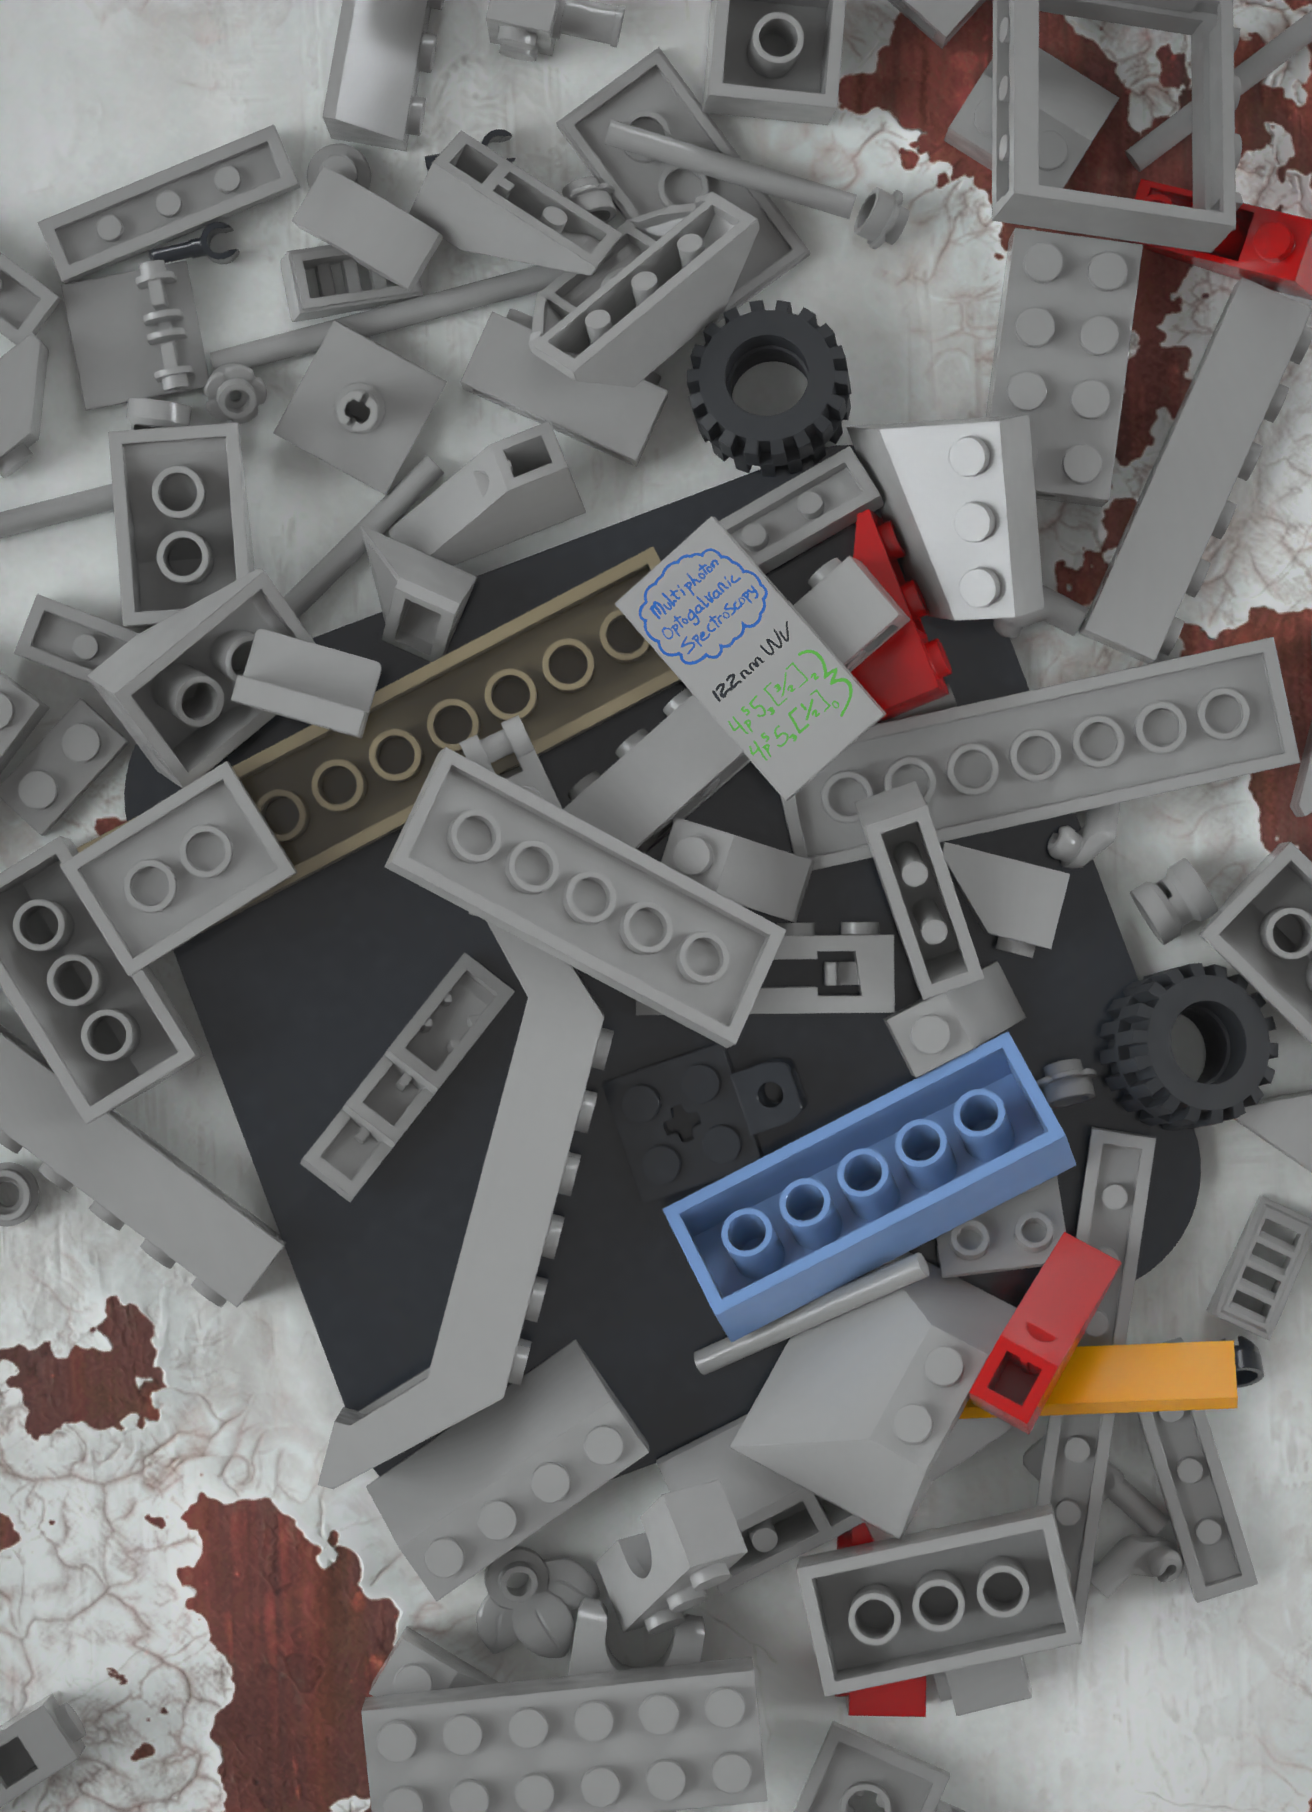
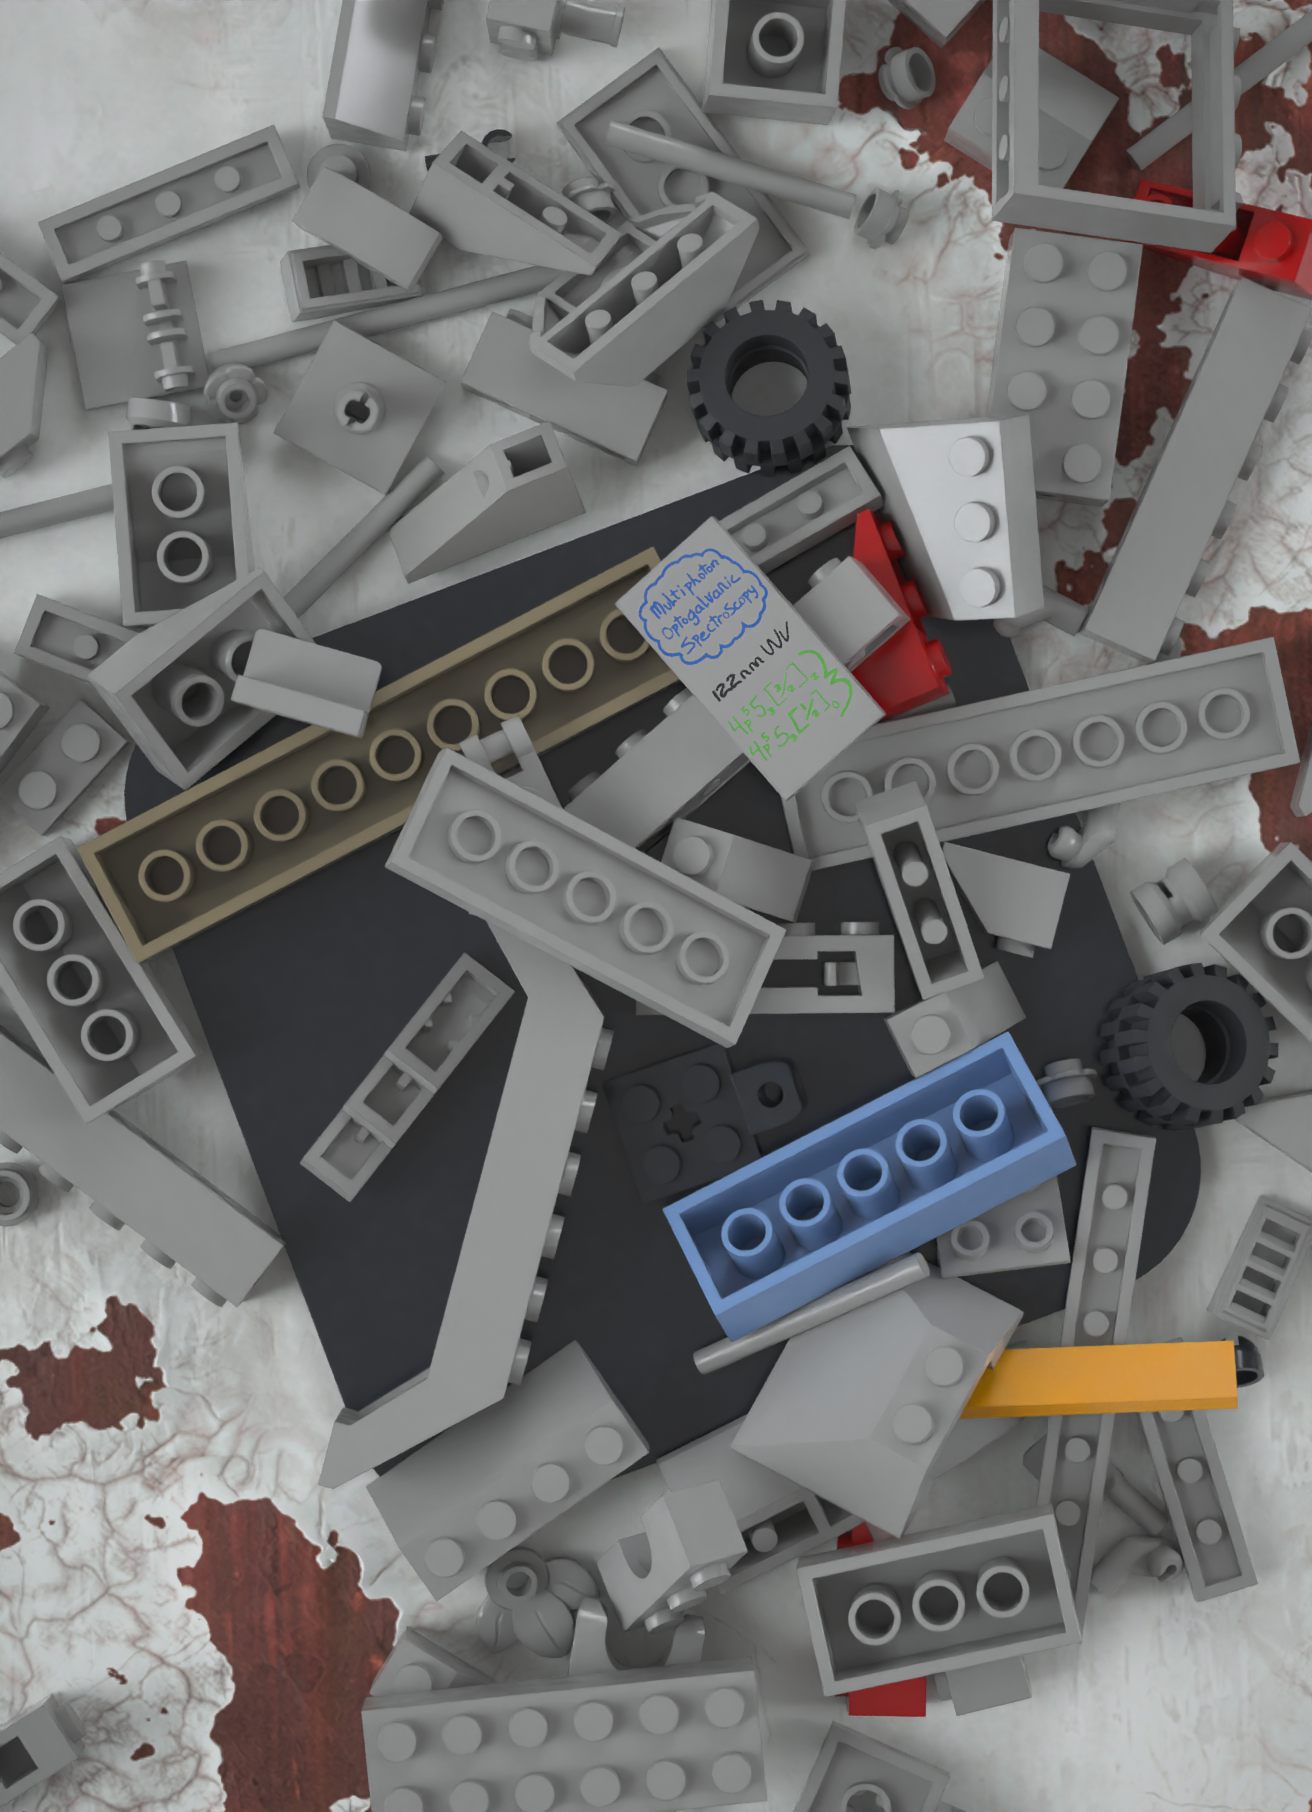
light grey plate [59,761,298,976] -> none
black hand [149,222,240,264] -> none
light grey slope [360,525,477,662] -> none
red slope [969,1232,1122,1434] -> none
none -> light grey plate [878,46,936,109]

